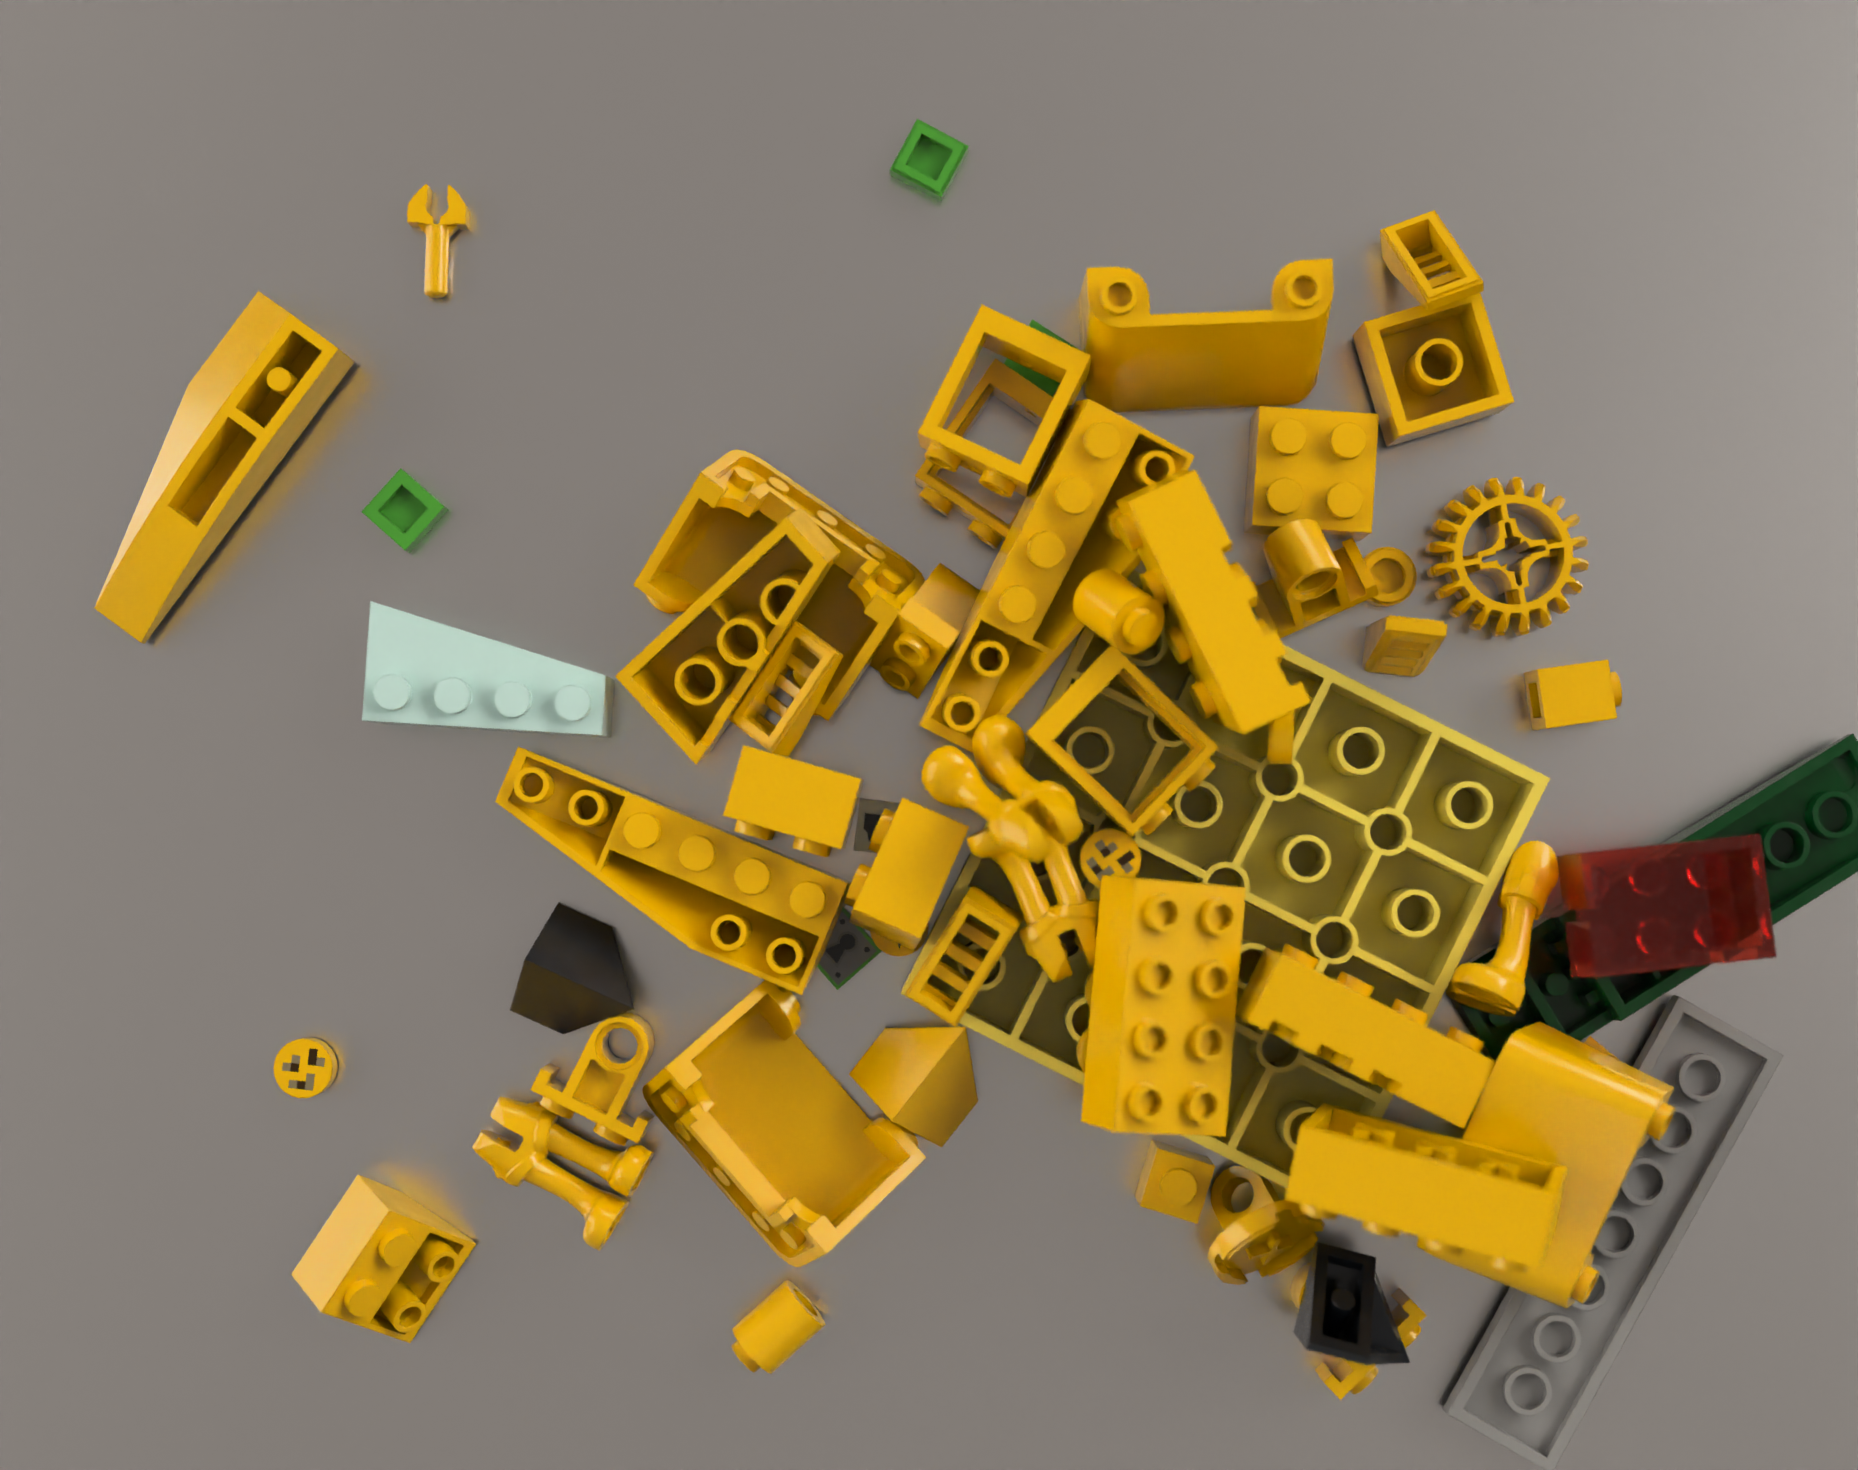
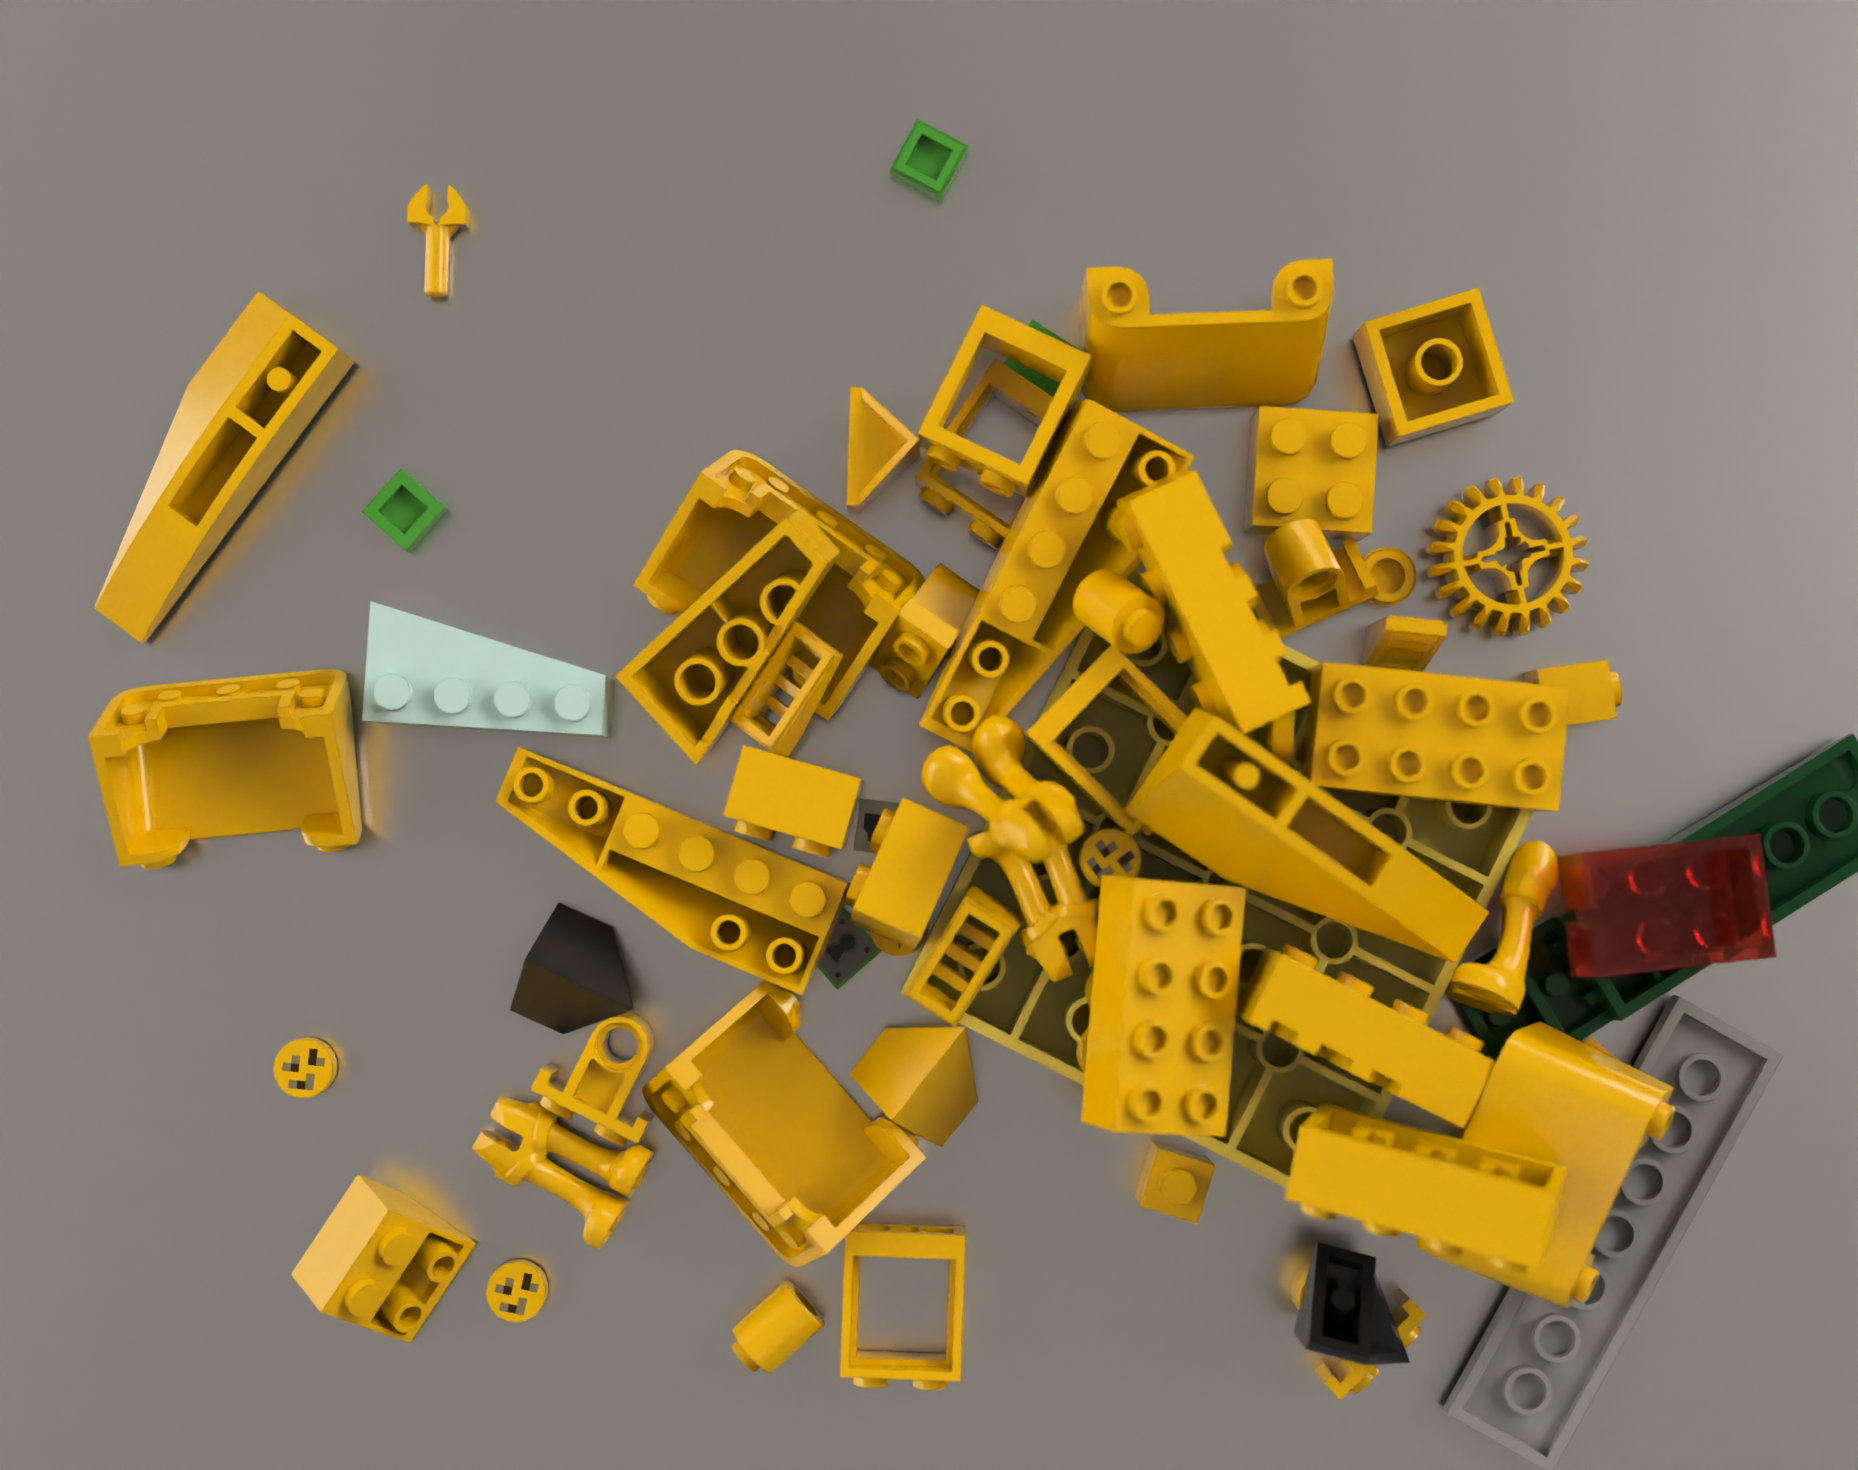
yellow tile [1208,1166,1325,1285] -> none
yellow slope [1380,210,1484,312] -> none
none -> yellow windscreen [88,669,362,869]
none -> yellow tile [486,1259,549,1322]
none -> yellow window [840,1223,966,1390]
none -> yellow slope [847,387,920,513]
none -> yellow wedge [1125,708,1489,963]
none -> yellow brick [1301,662,1571,812]

